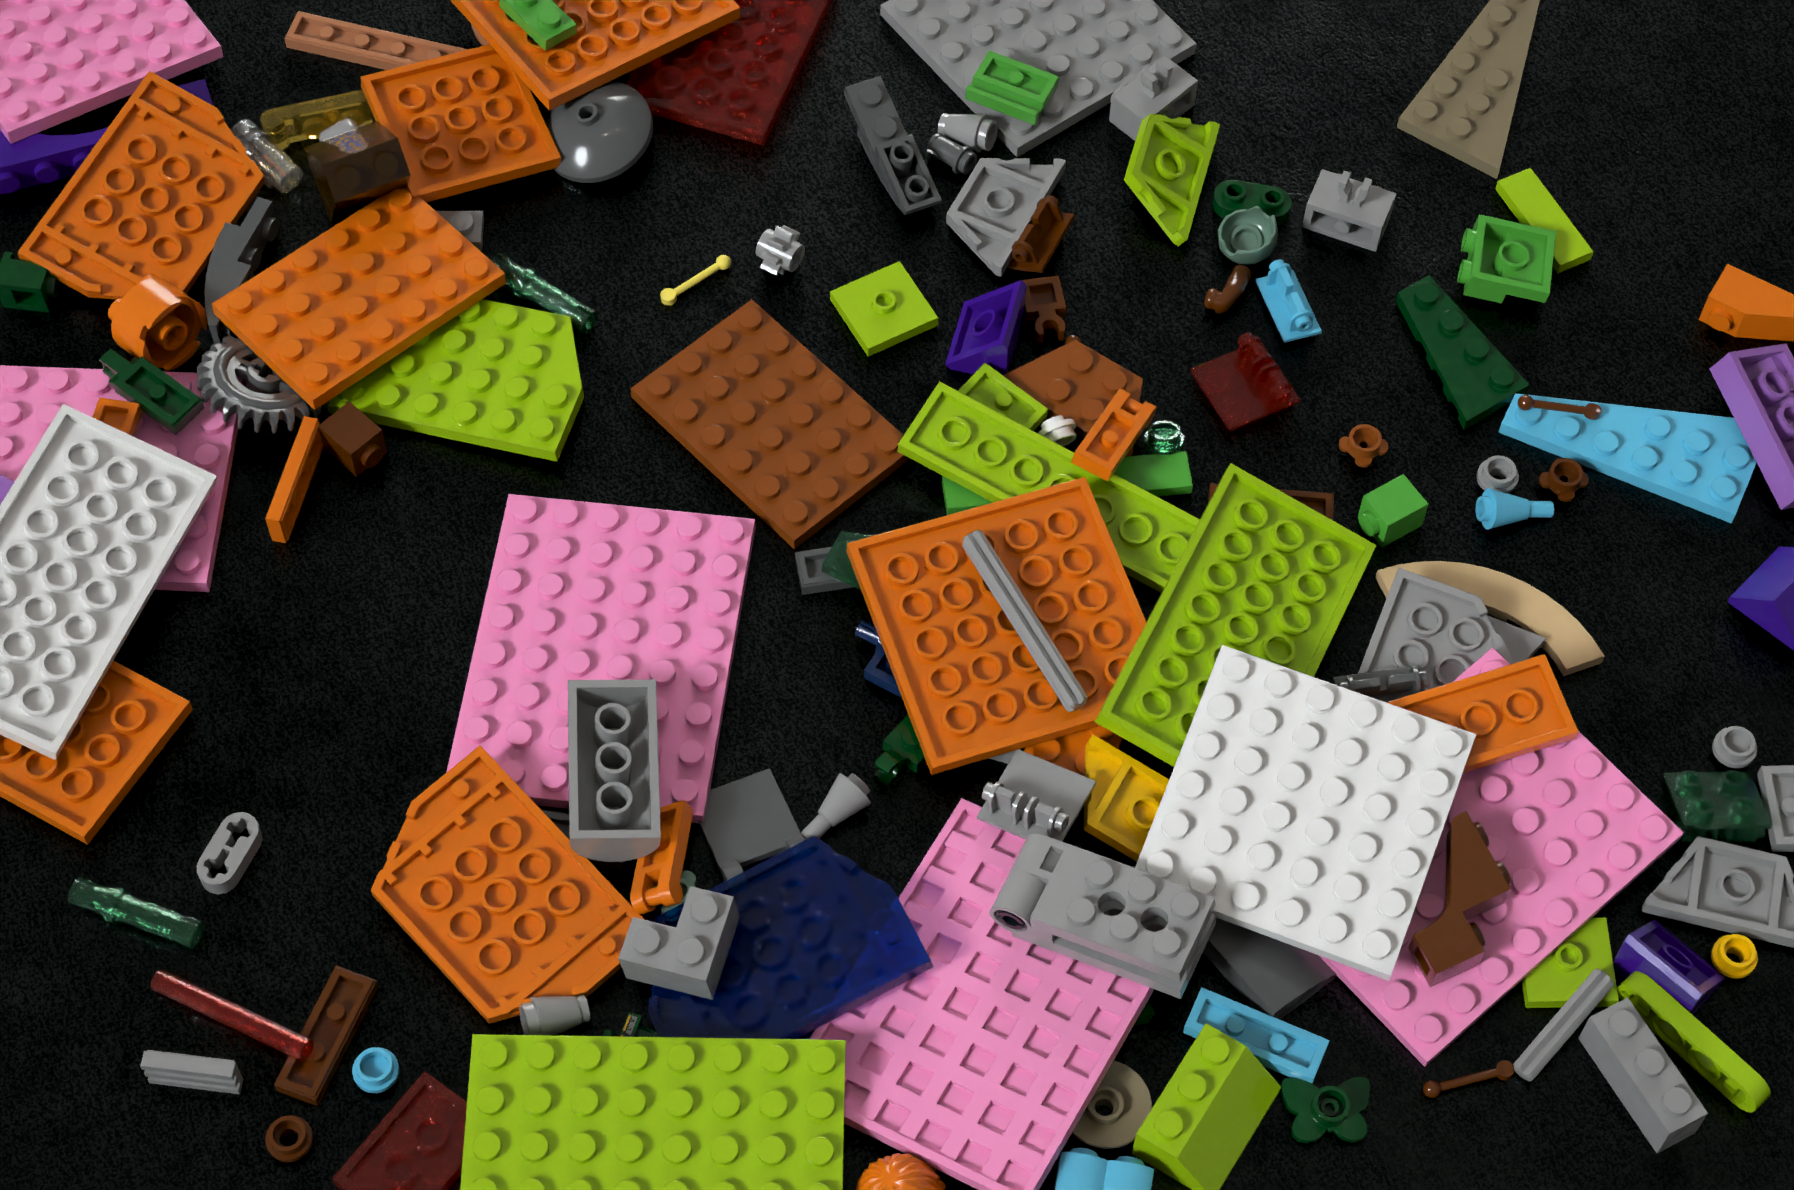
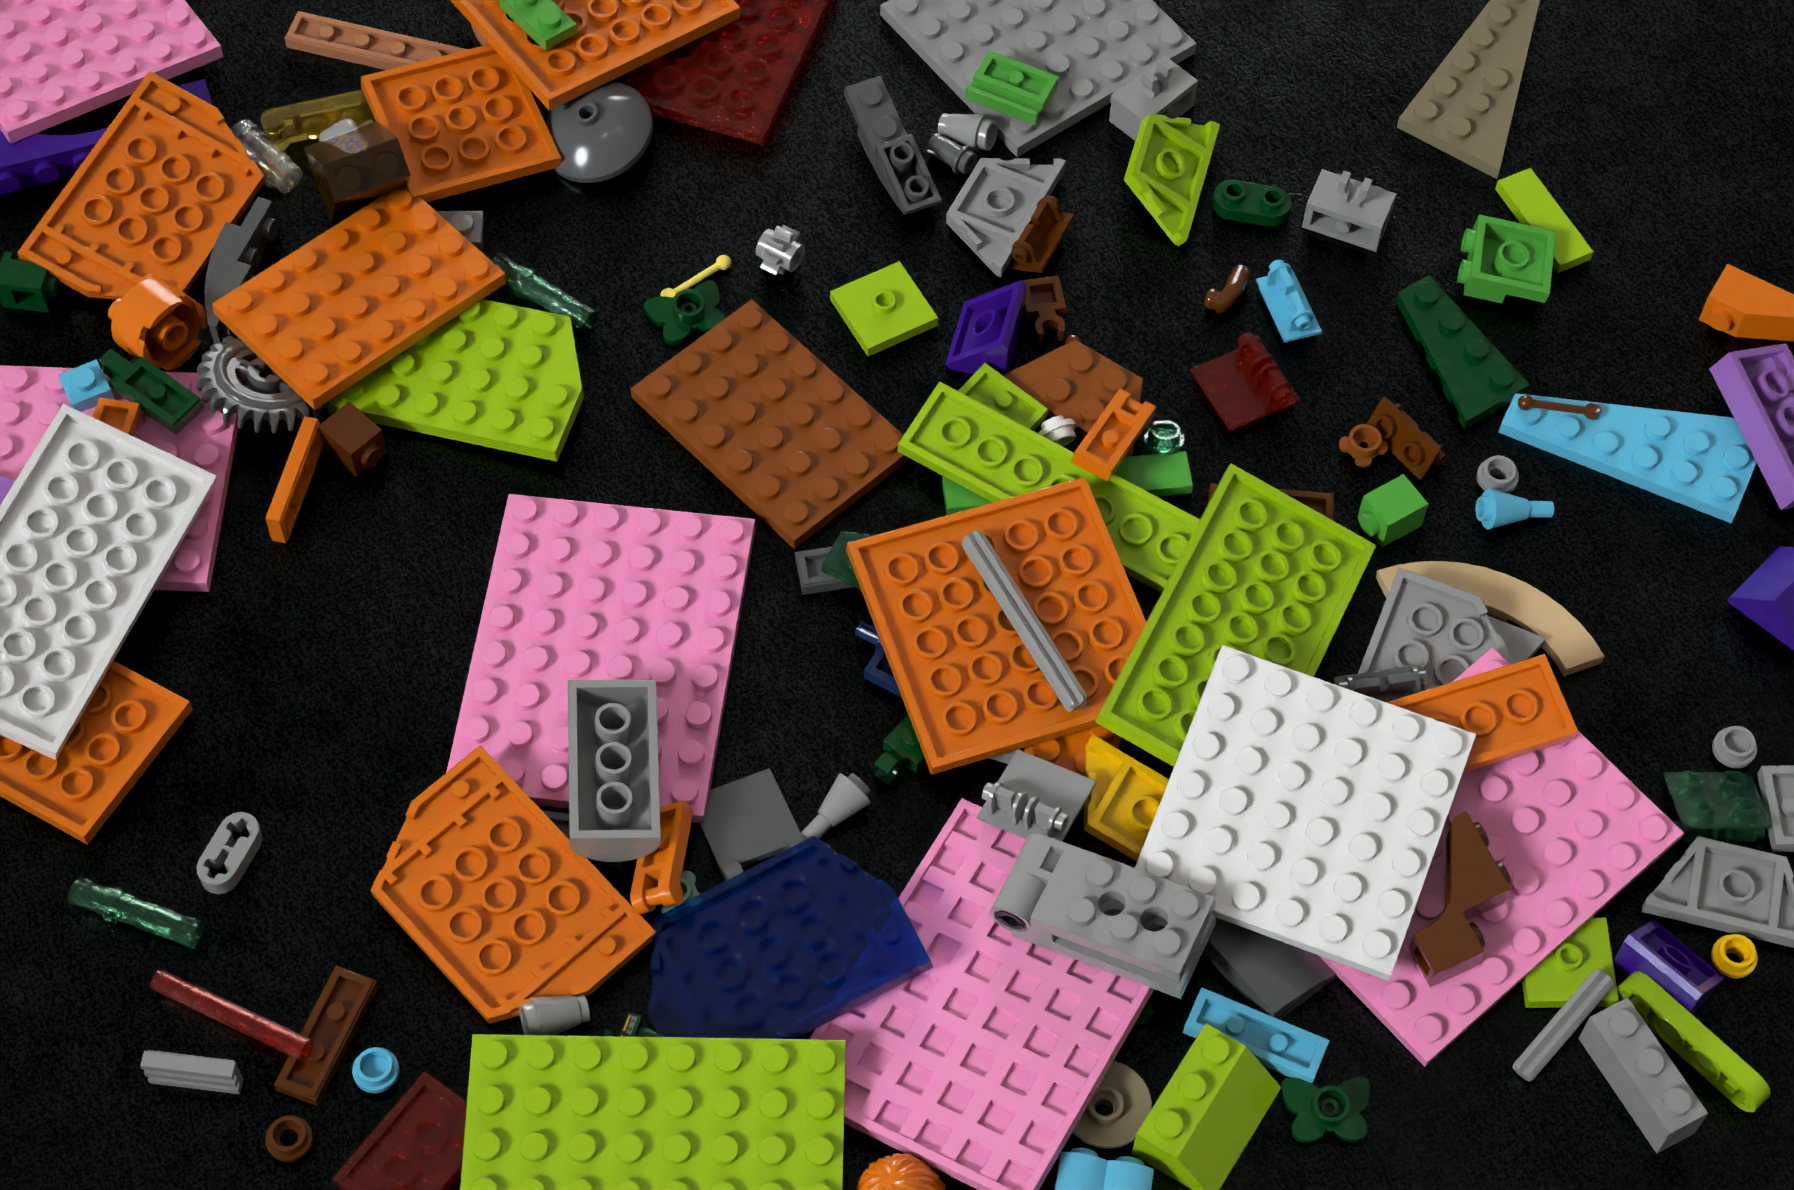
light grey brick [618,886,740,1000] -> none
sand green hair [1218,206,1278,265] -> none
reddish brown hinge [1423,1060,1514,1098] -> none
reddish brown plate [1539,458,1589,502] -> none
none -> medium azure plate [58,359,114,412]
none -> dark green animal [644,281,725,345]
none -> reddish brown hinge [1367,397,1448,481]

